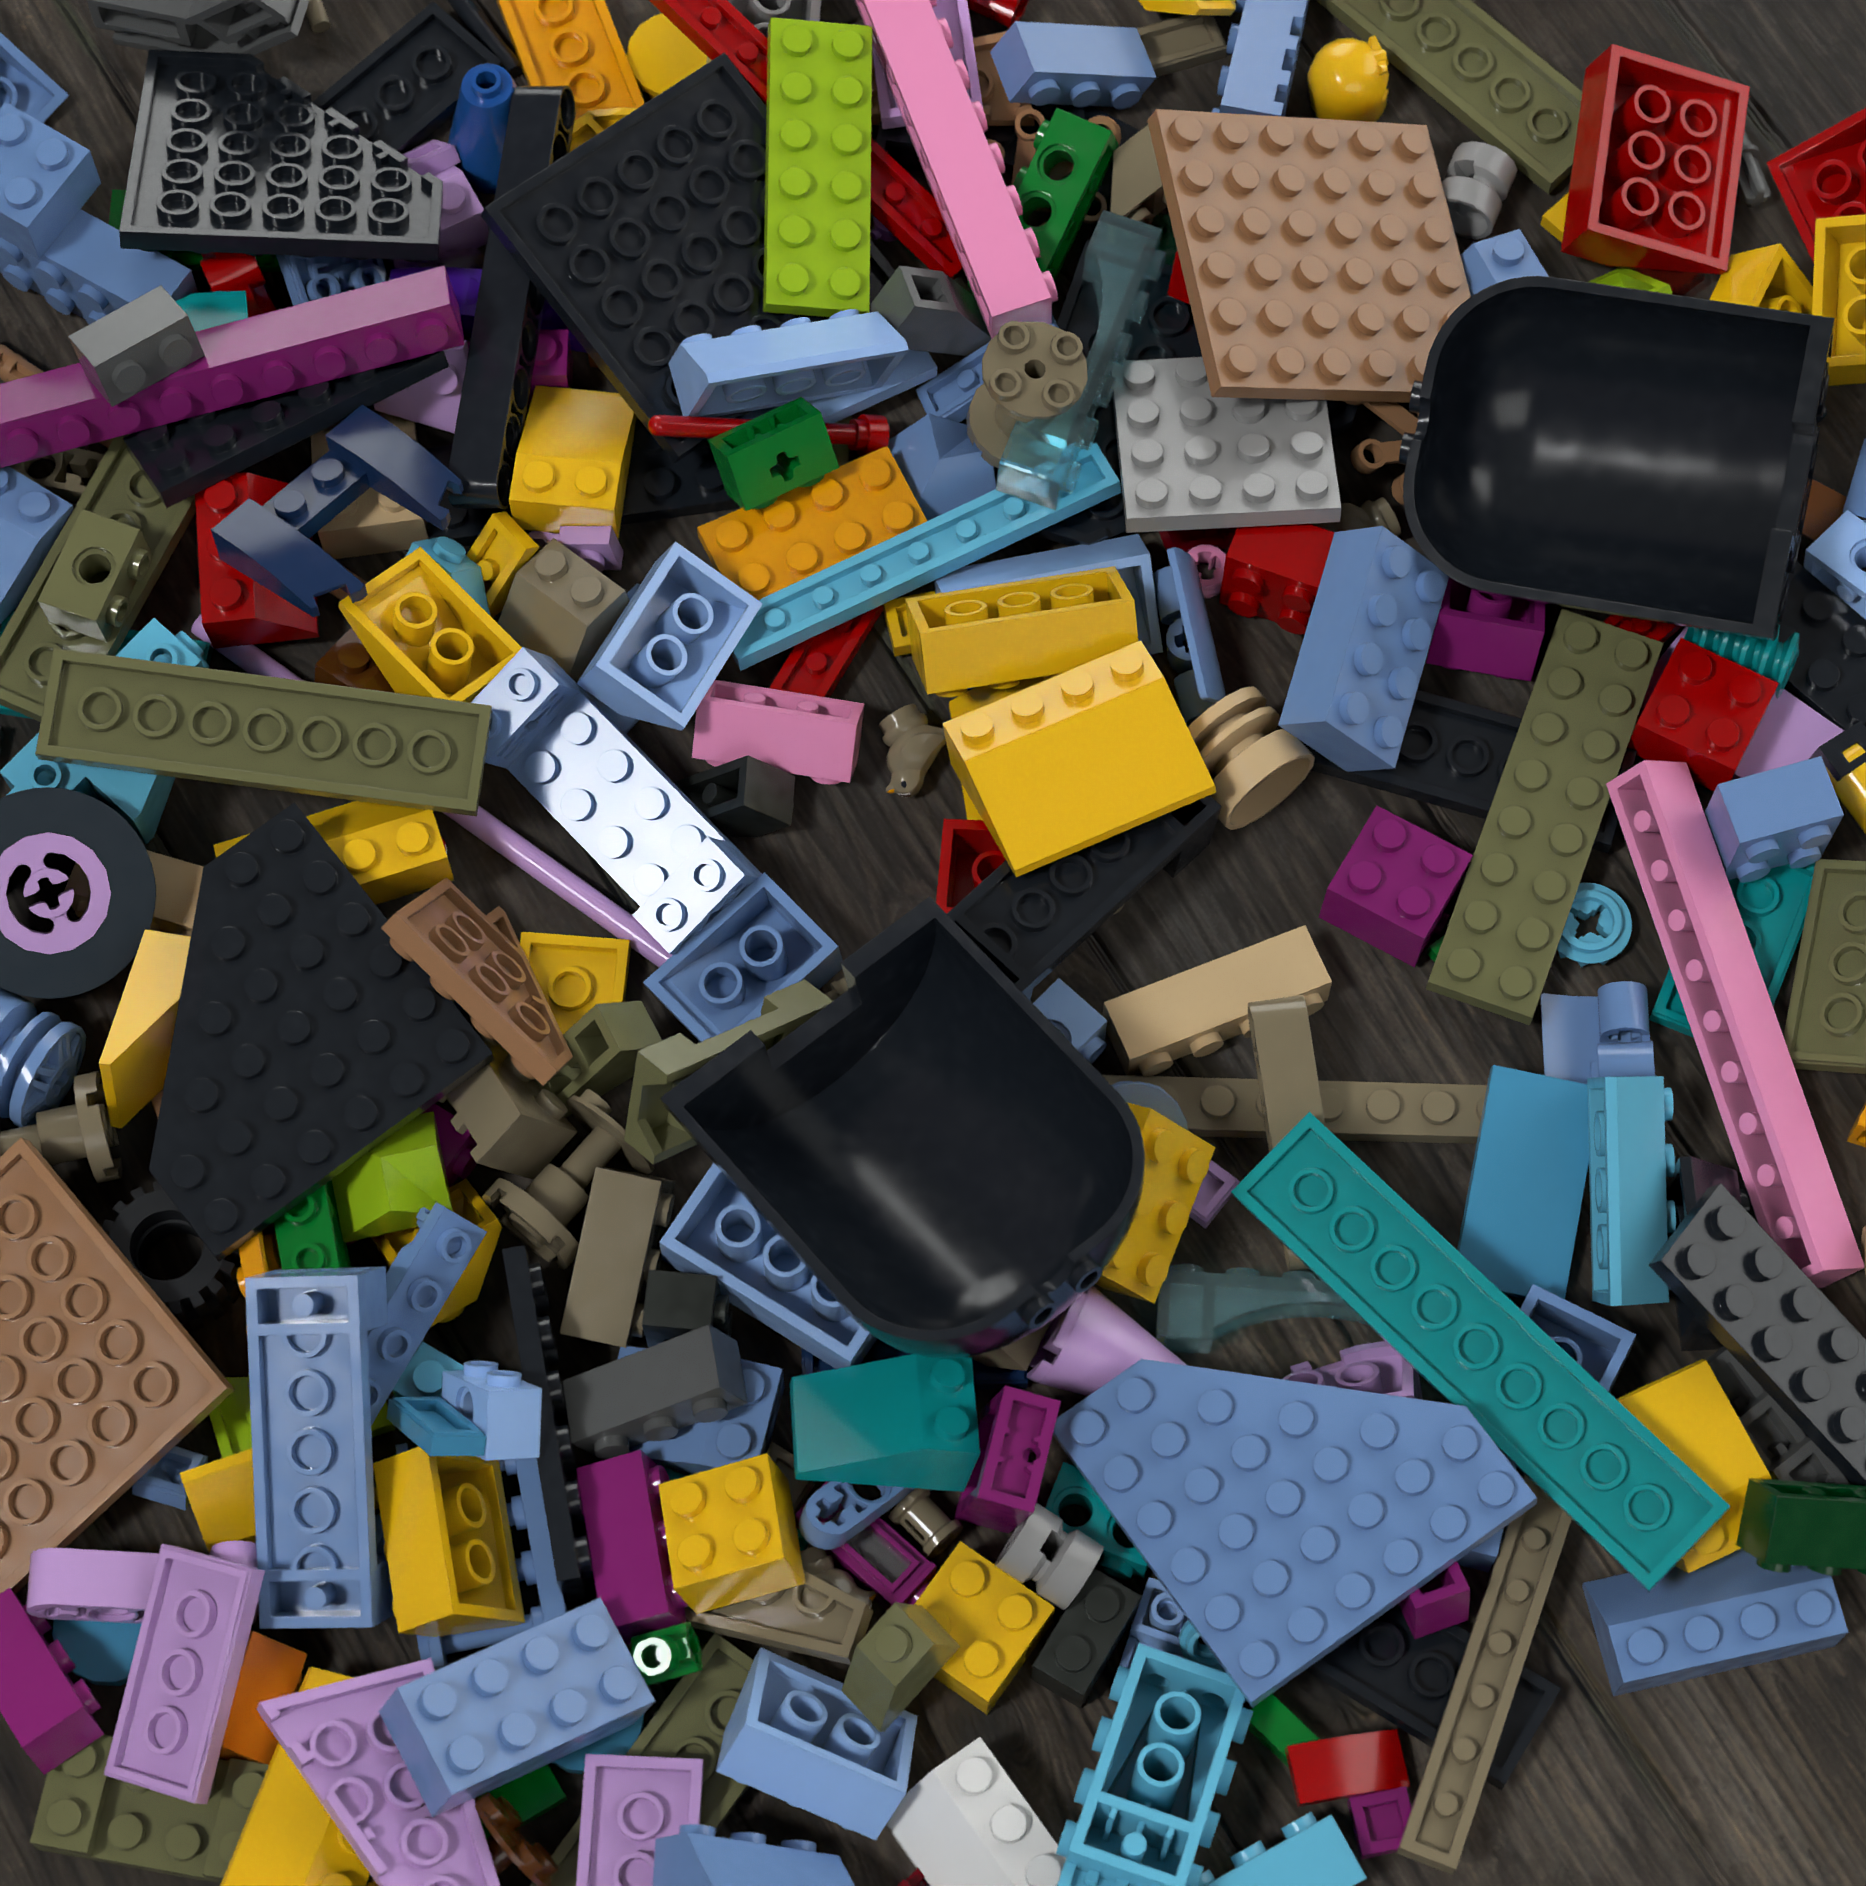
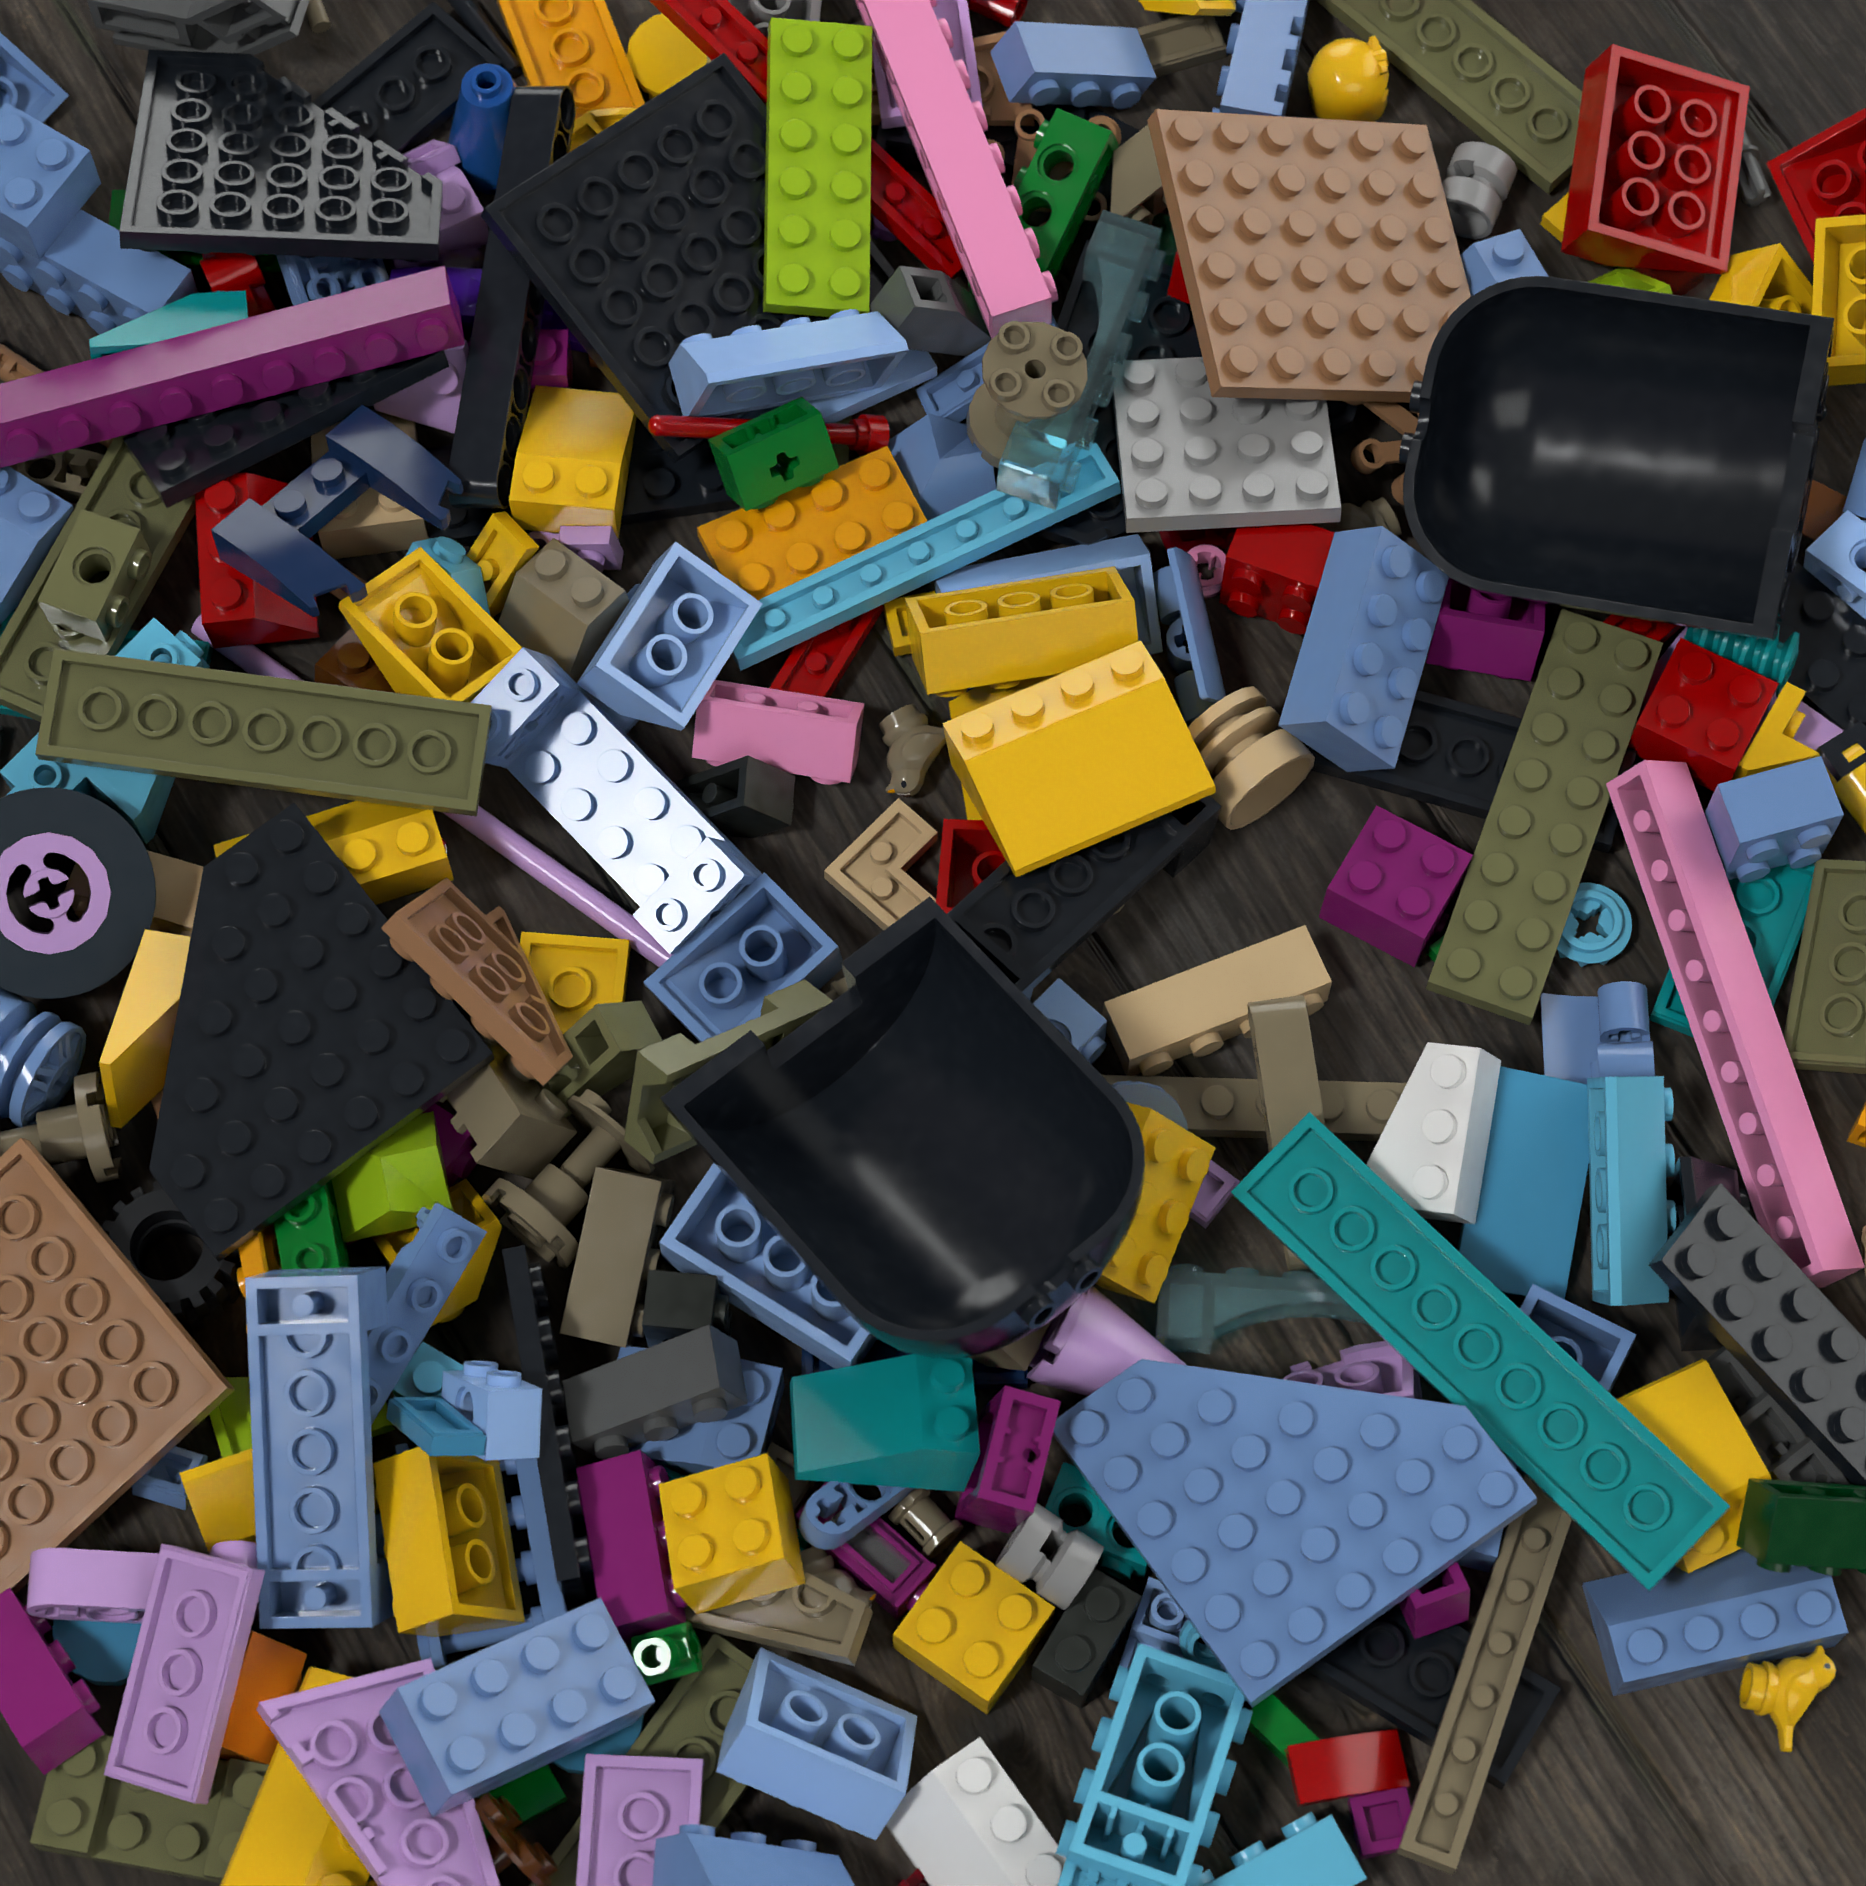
dark grey brick [68,285,205,407] -> none
olive slope [841,1602,960,1732] -> none
none -> tan plate [824,798,938,930]
none -> white wedge [1366,1042,1501,1225]
none -> yellow slope [1732,682,1820,780]
none -> yellow animal [1739,1645,1836,1752]

